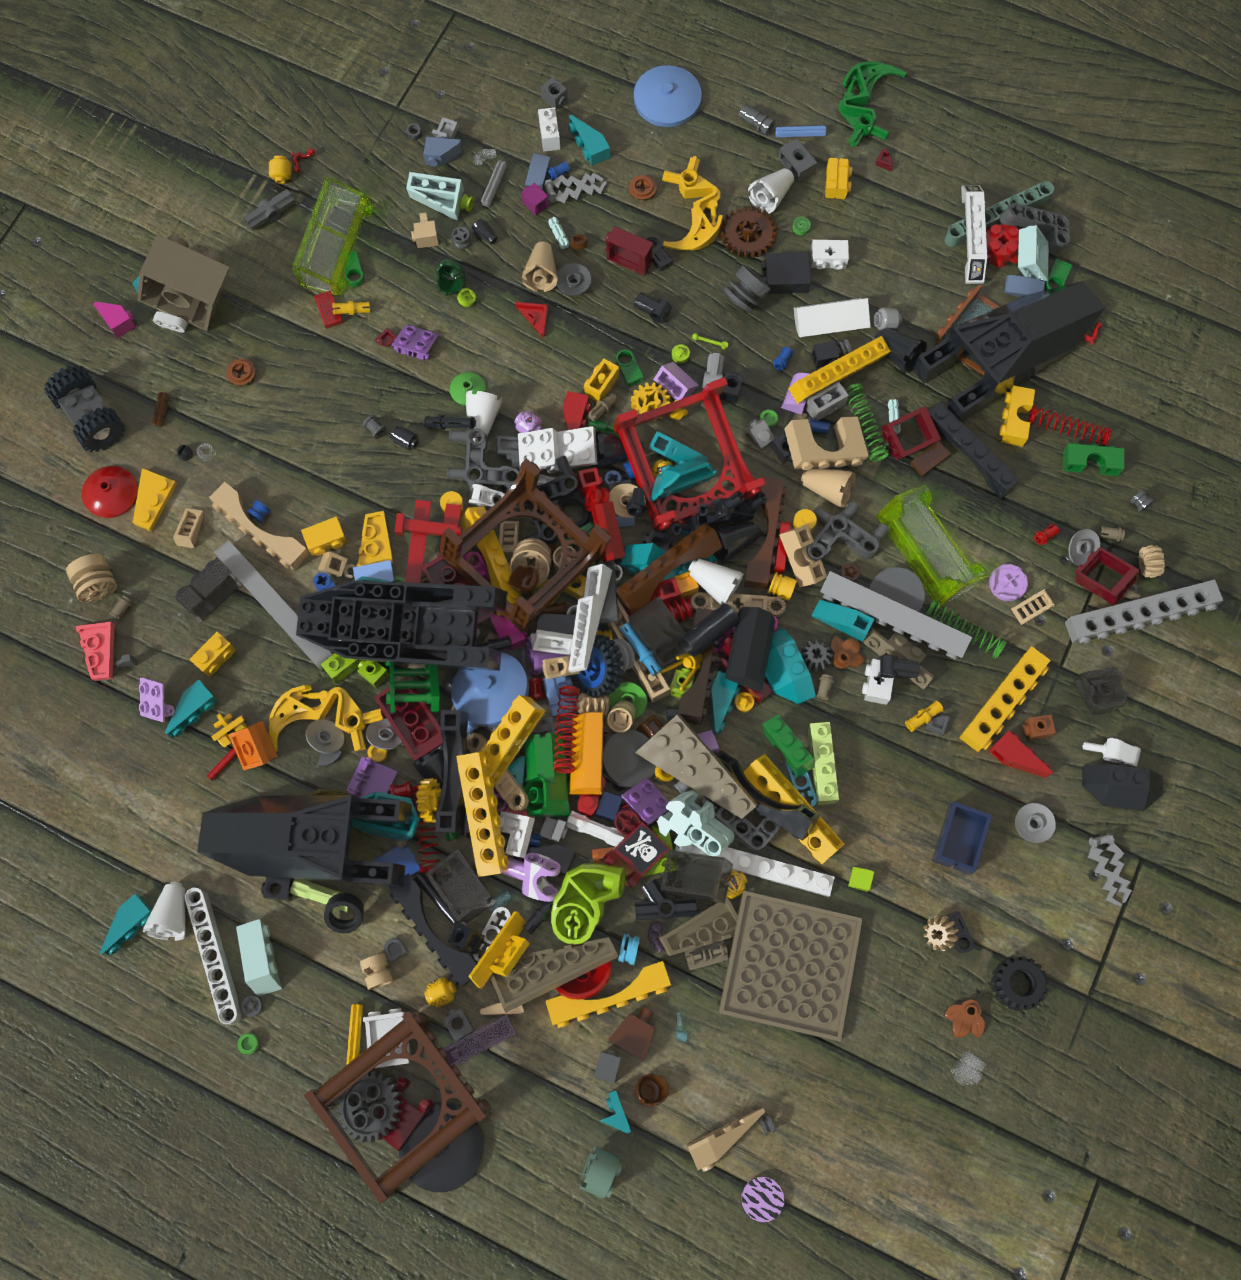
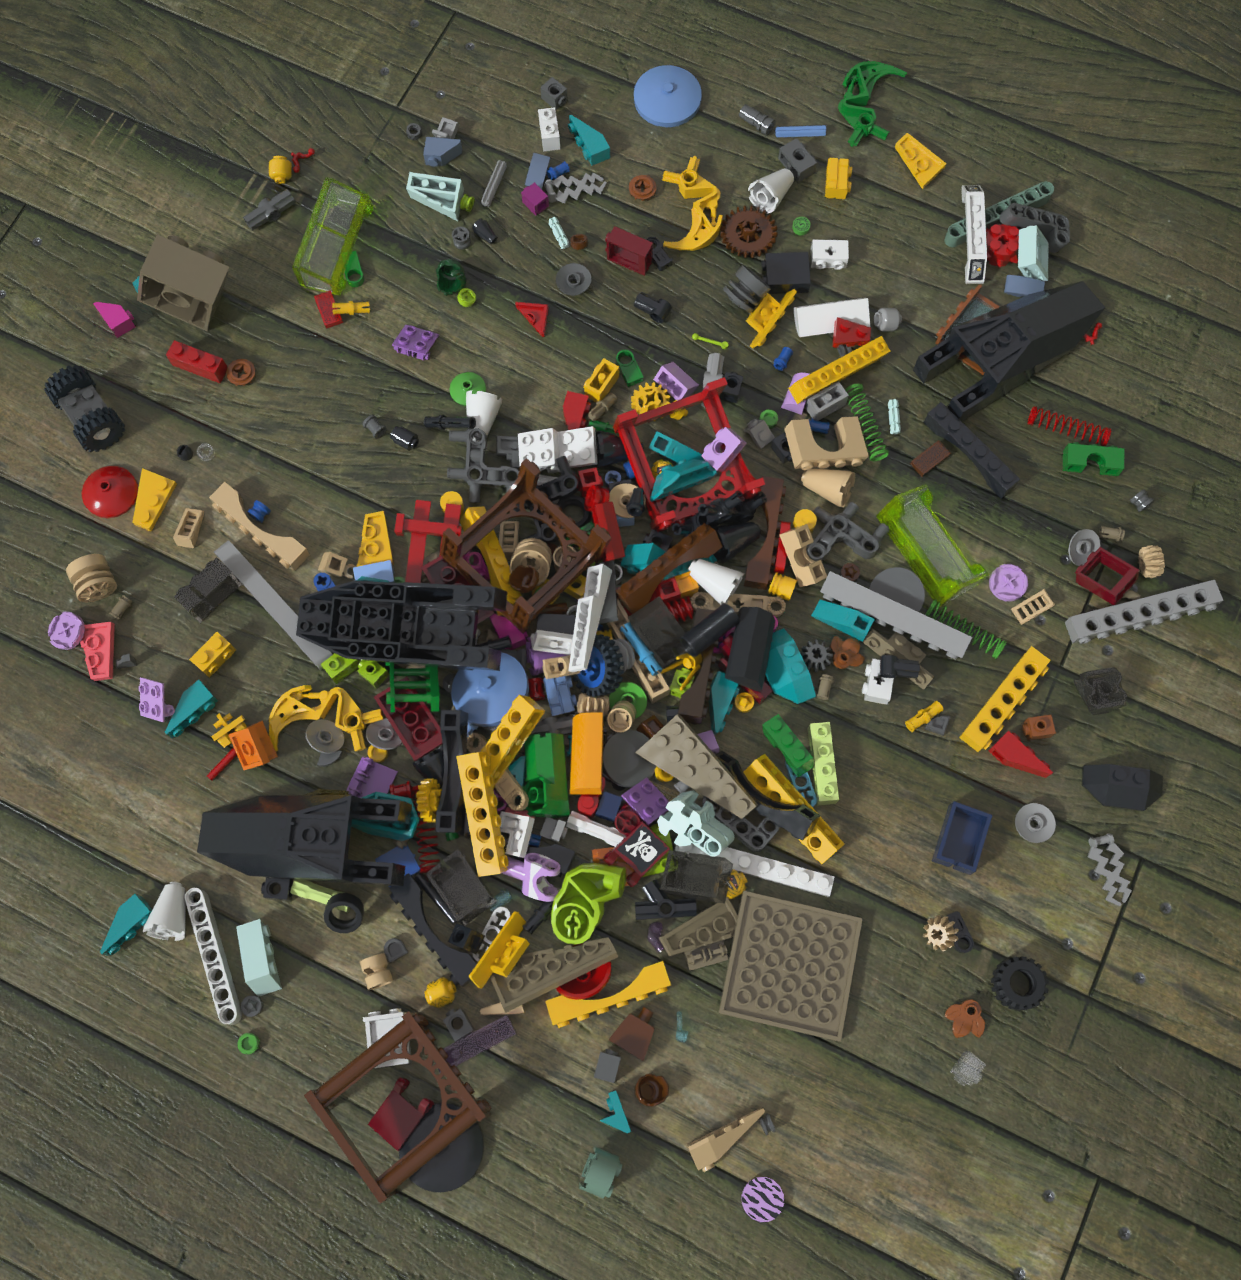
reddish brown axle [152,392,169,427] -> none
white beam [153,311,188,333] -> none
yellow brick [301,516,348,556] -> none
dark grey gear [336,1071,403,1142] -> none
yellow axle [346,1004,363,1065] -> none
dark red tile [375,328,397,347] -> none
tan brick [411,213,439,248] -> none
white piece [468,484,505,509] -> none
clear arm [473,149,496,165] -> none
lavender head [514,411,543,433] -> none
tan cone [522,242,558,292] -> none
red piece [553,686,580,773] -> none
medium azure wheel [618,934,640,965] -> none
lime tile [672,344,690,364] -> none
black brick [811,340,841,369] -> none
lime slope [848,867,874,892] -> none
dark red tile [875,148,893,171] -> none
black cone [875,328,927,373] -> none
dark red window [881,406,941,460] -> none
yellow arch [999,385,1035,447] -> none
red pin [1034,524,1060,545] -> none
green piece [1044,259,1072,290] -> none
white beam [1083,738,1141,768] -> none
none -> lavender tile [48,612,85,650]
none -> red brick [166,340,228,384]
none -> lavender brick [701,427,747,472]
none -> yellow bracket [746,289,797,348]
none -> red wing [832,317,871,348]
none -> yellow wing [895,133,946,189]

